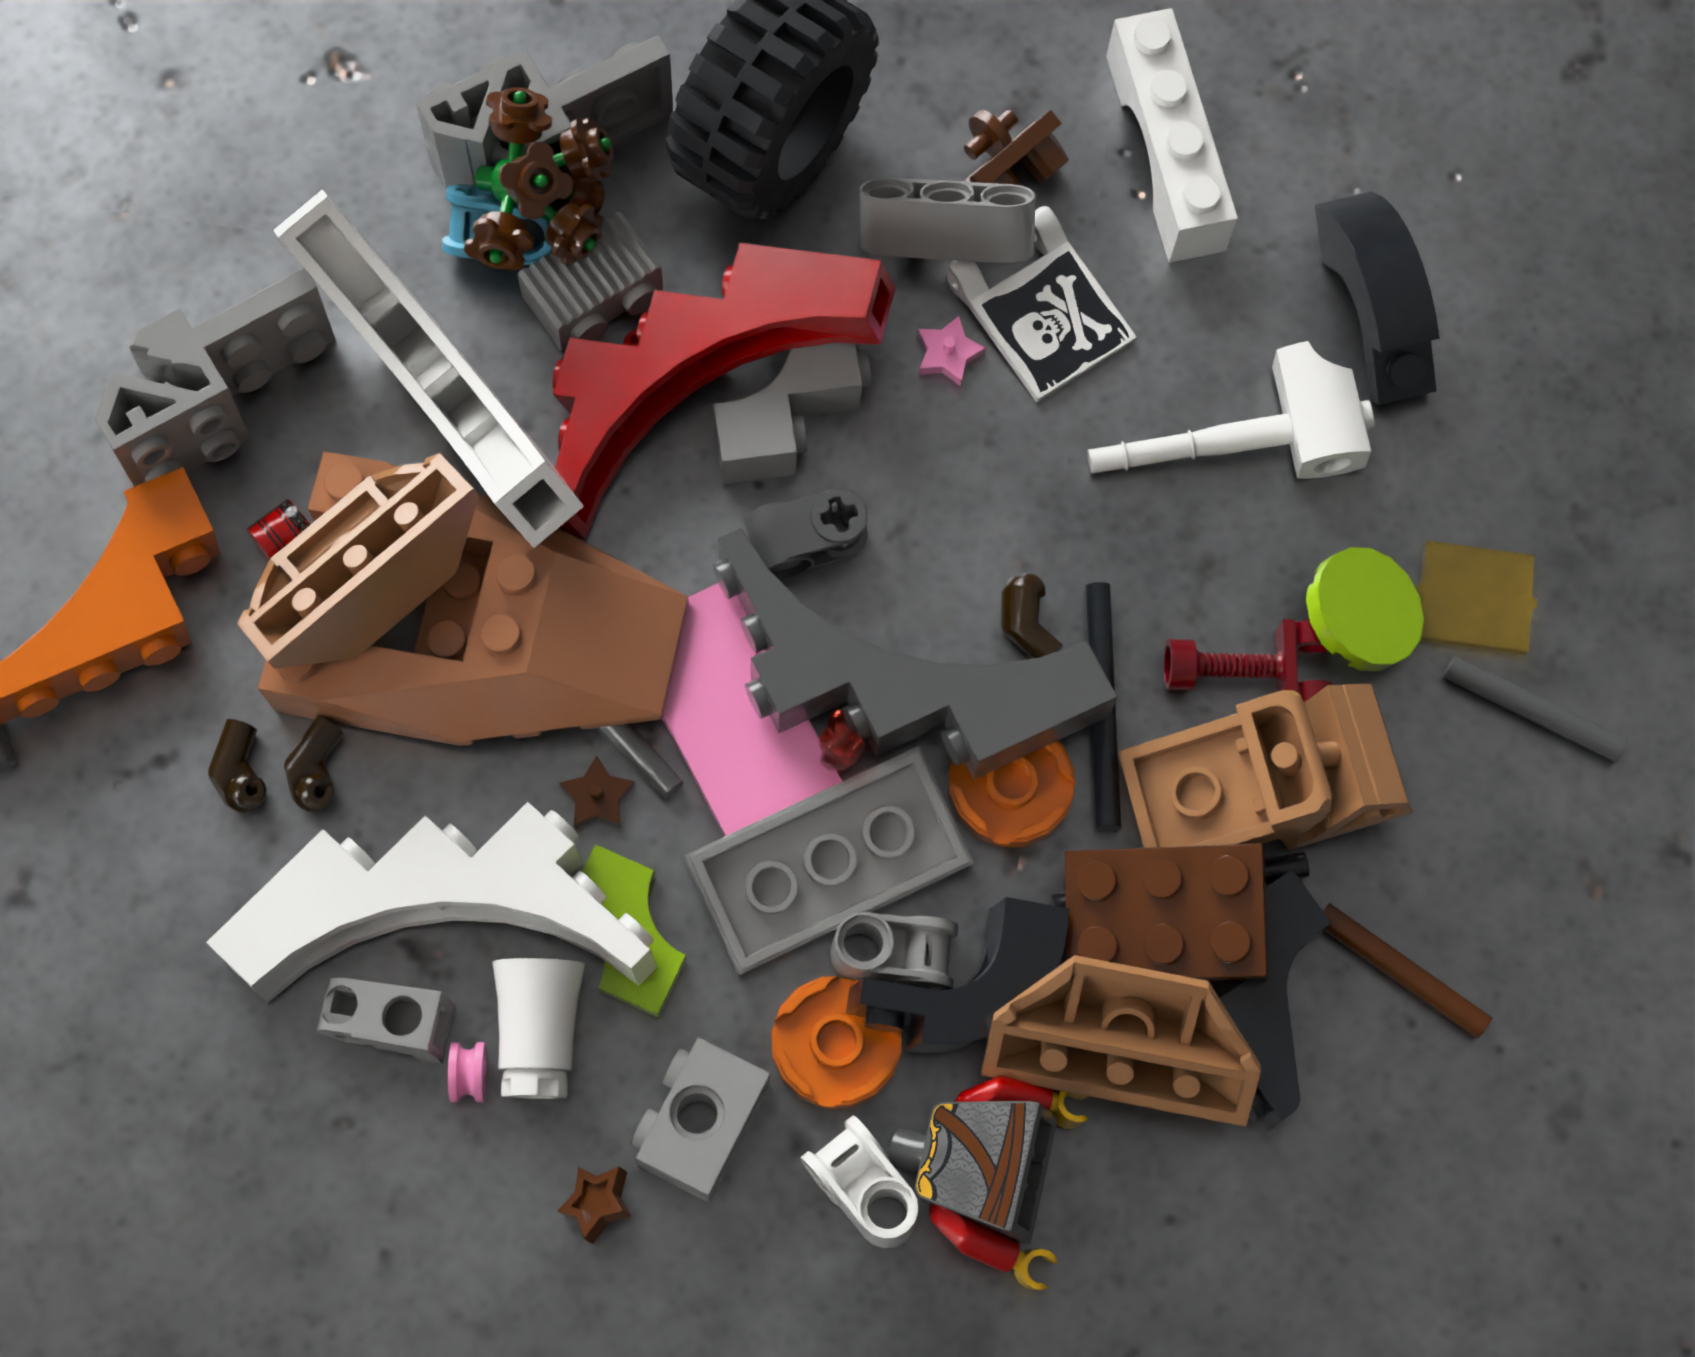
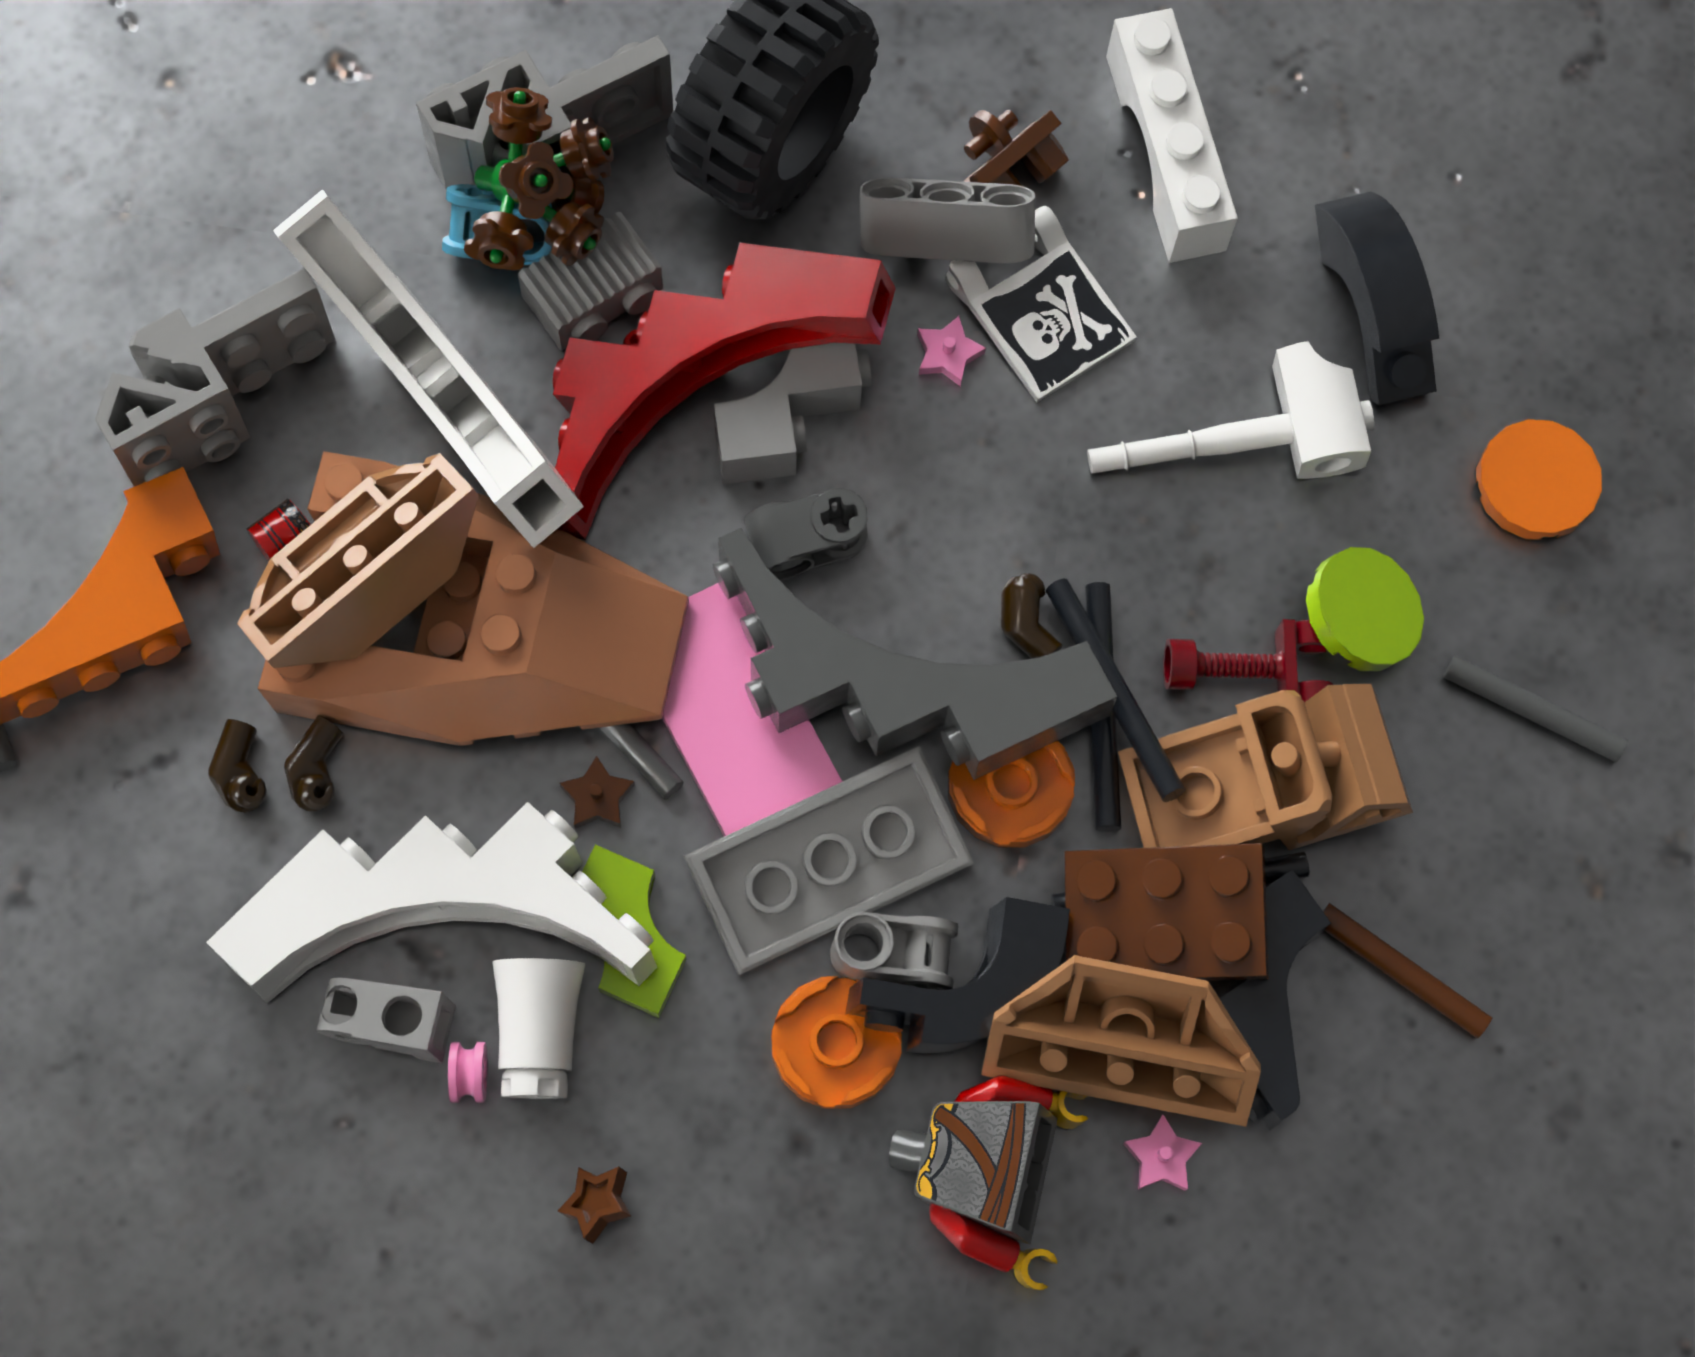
light grey brick [631,1037,770,1203] -> none
white piece [800,1115,918,1248] -> none
clear red arm [819,710,865,771] -> none
clear yellow piece [1416,541,1538,655] -> none
none -> black bar [1046,578,1186,802]
none -> bright pink piece [1123,1115,1202,1191]
none -> orange tile [1476,419,1602,540]

